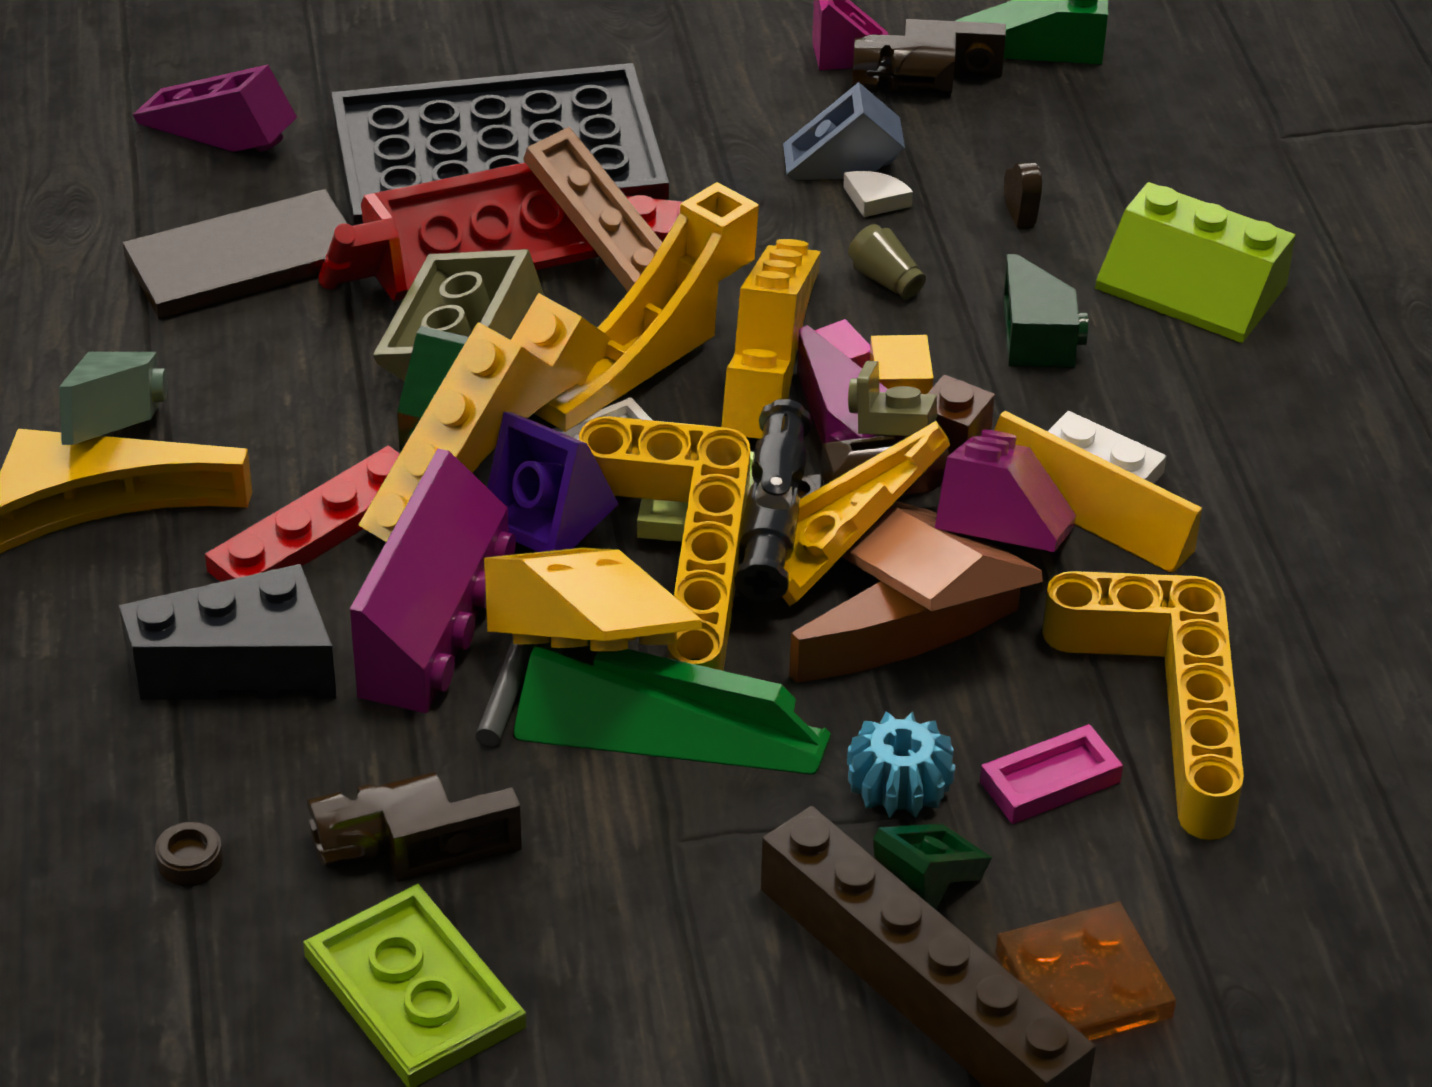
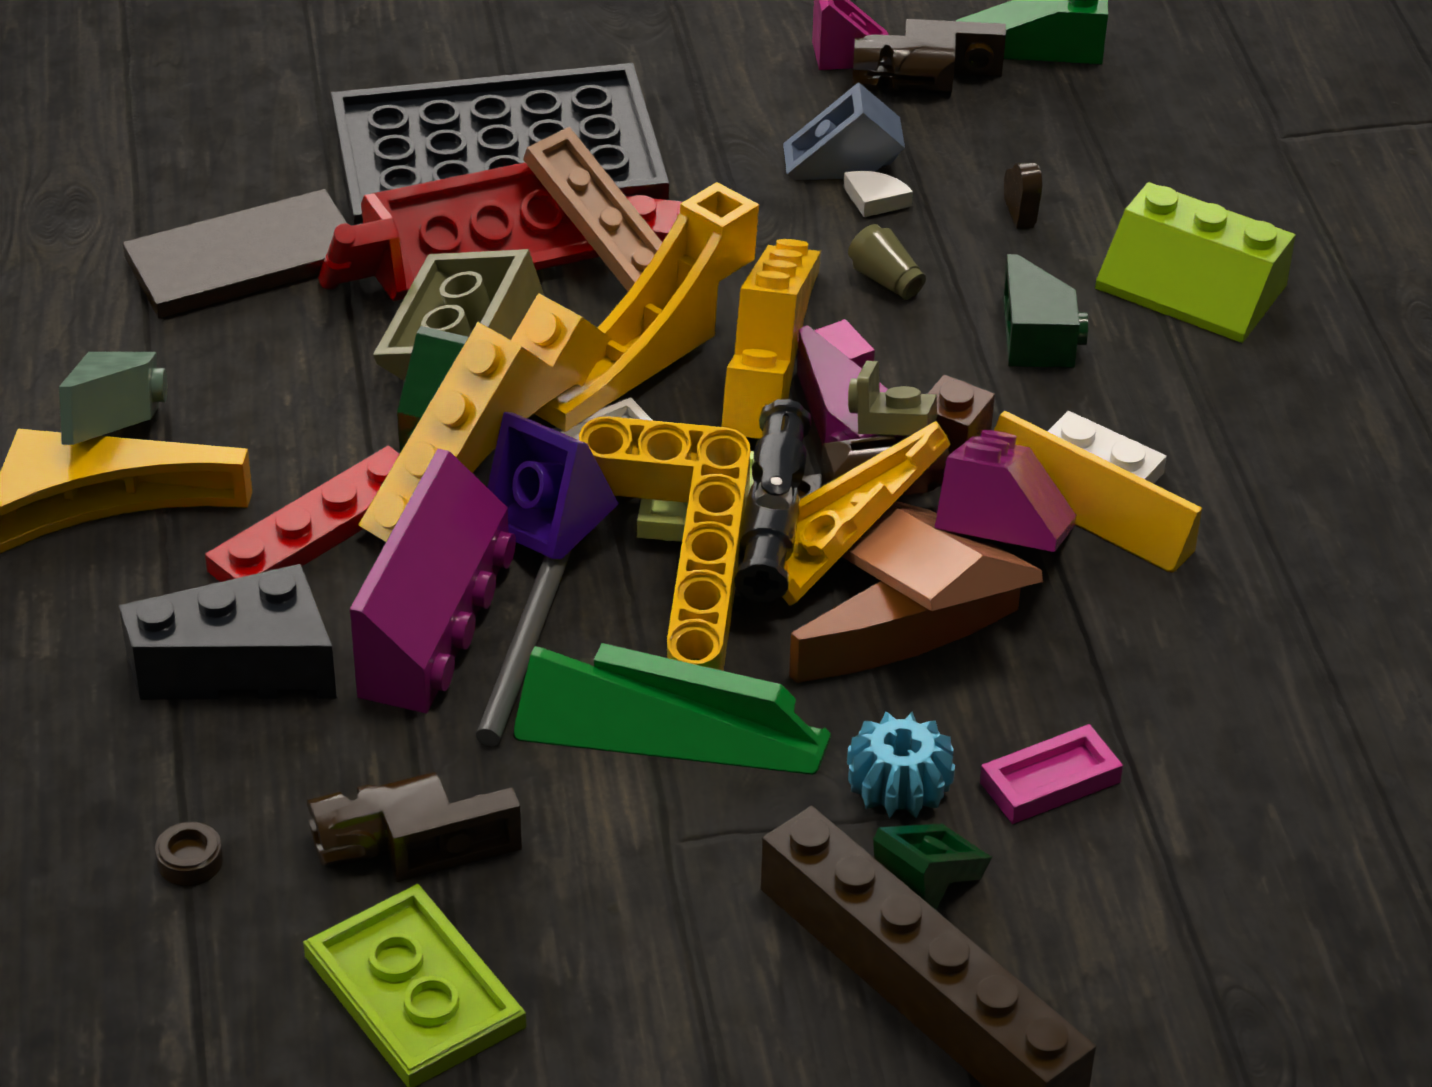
magenta slope [133,65,297,152] -> none
yellow slope [484,548,702,651] -> none
yellow brick [869,335,933,394] -> none
clear orange plate [996,901,1176,1040] -> none
yellow beam [1042,571,1244,840] -> none

